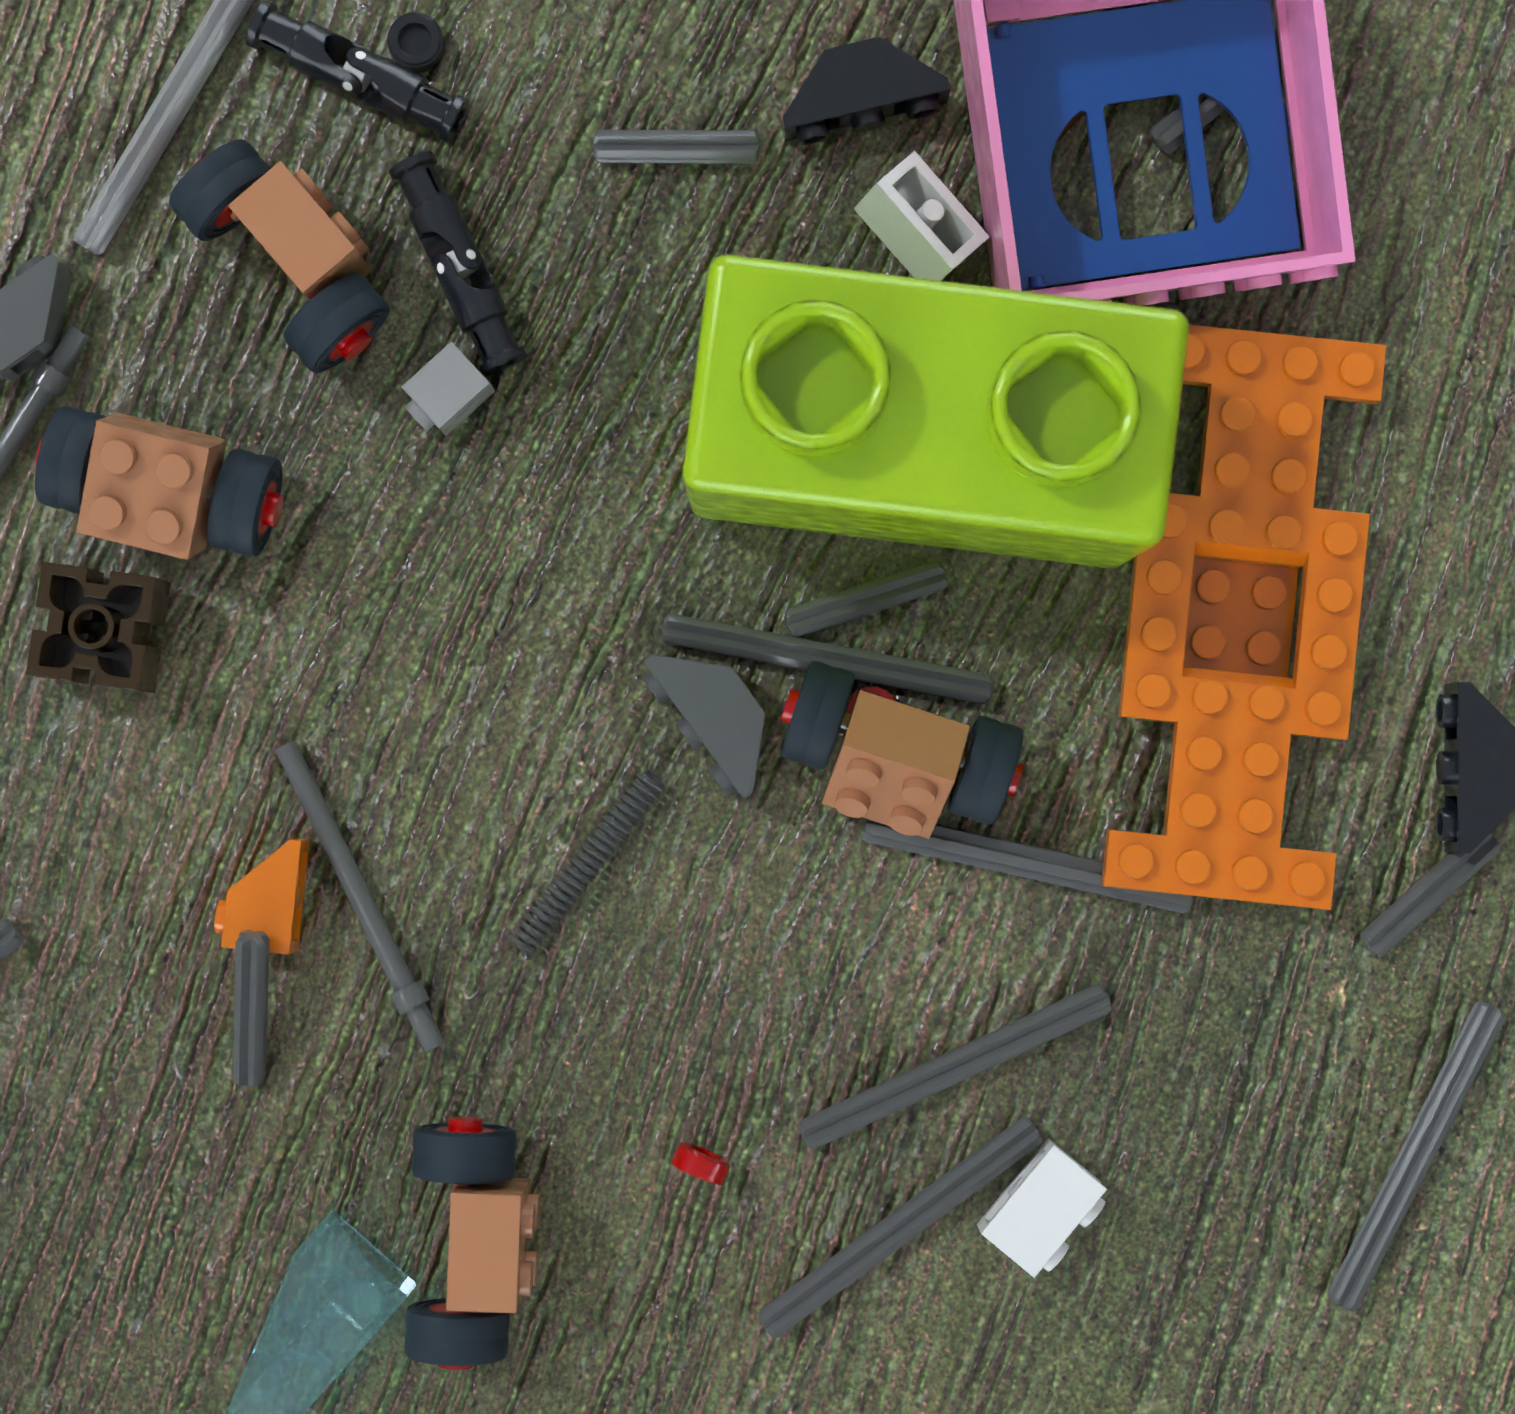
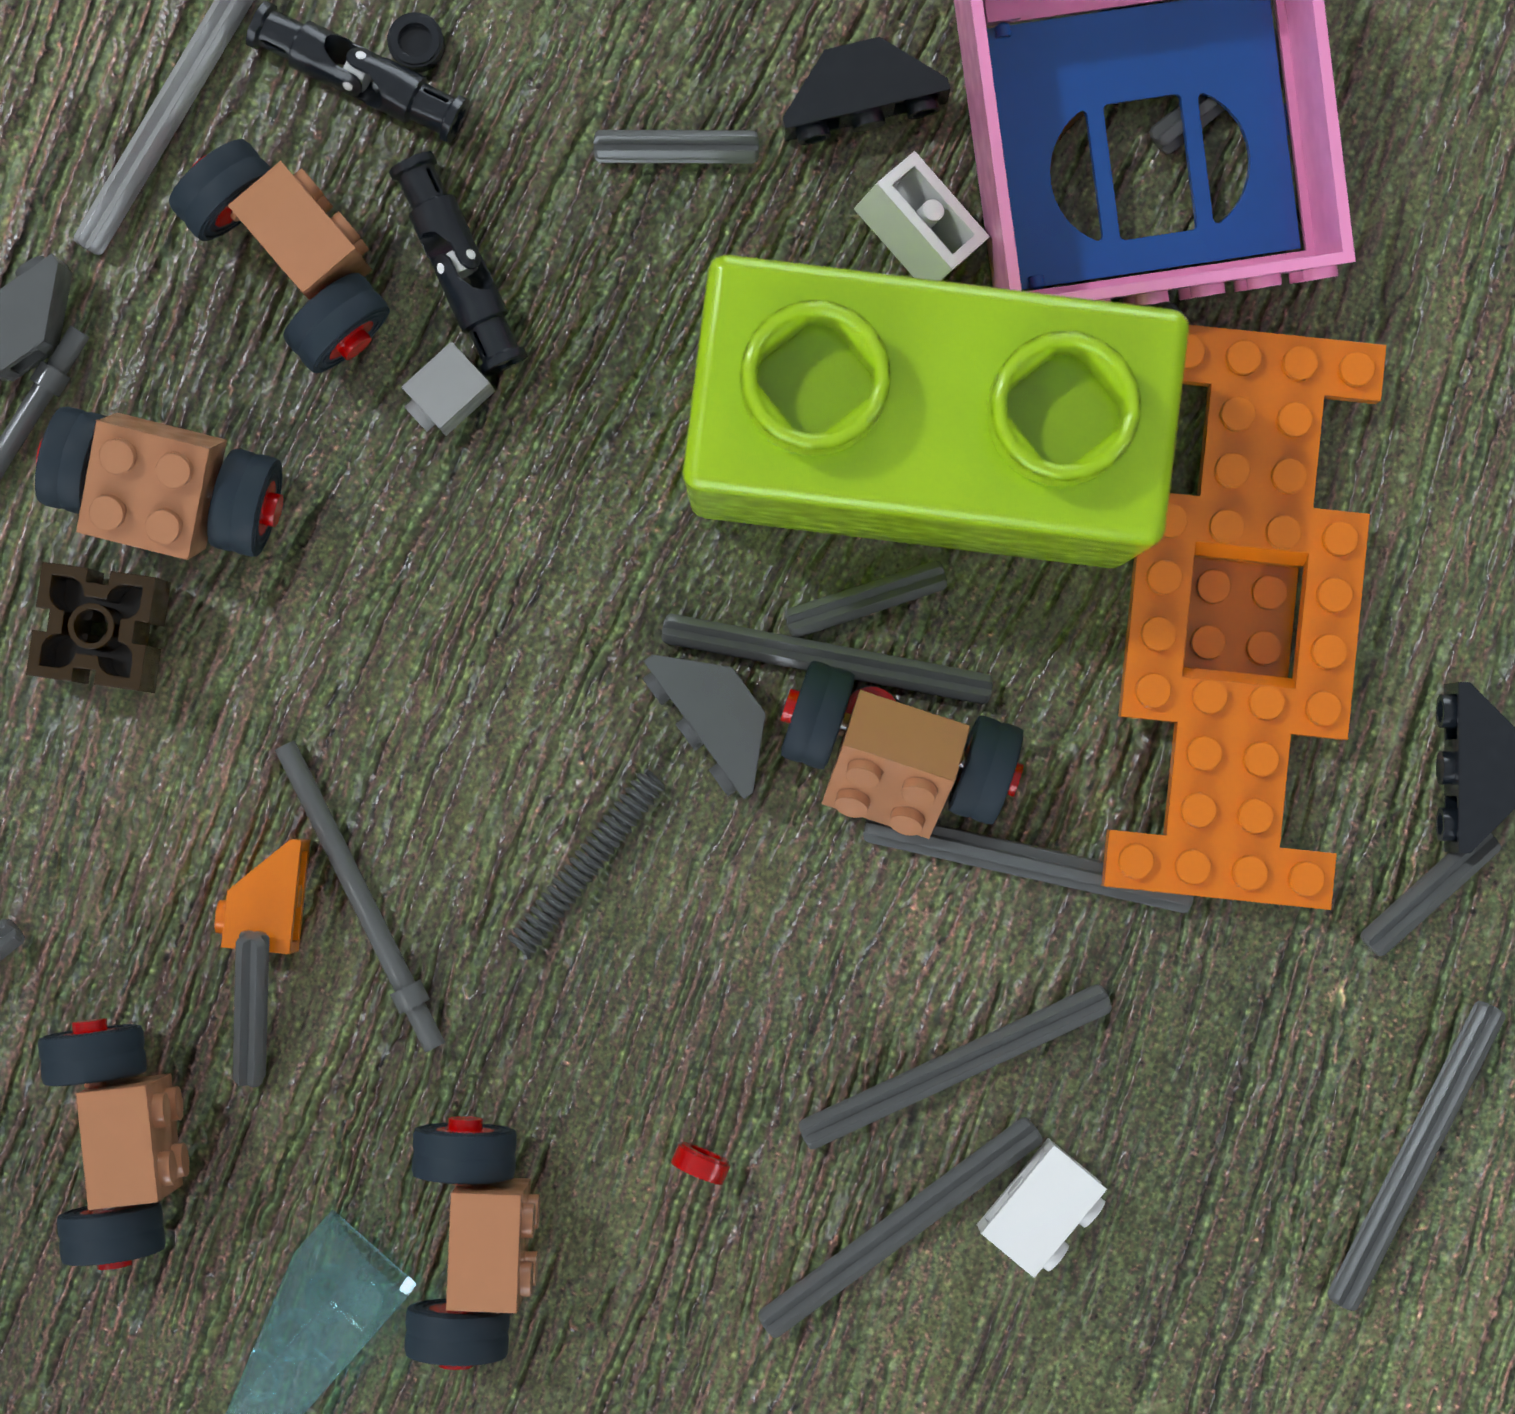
none -> brick [38,1018,189,1270]

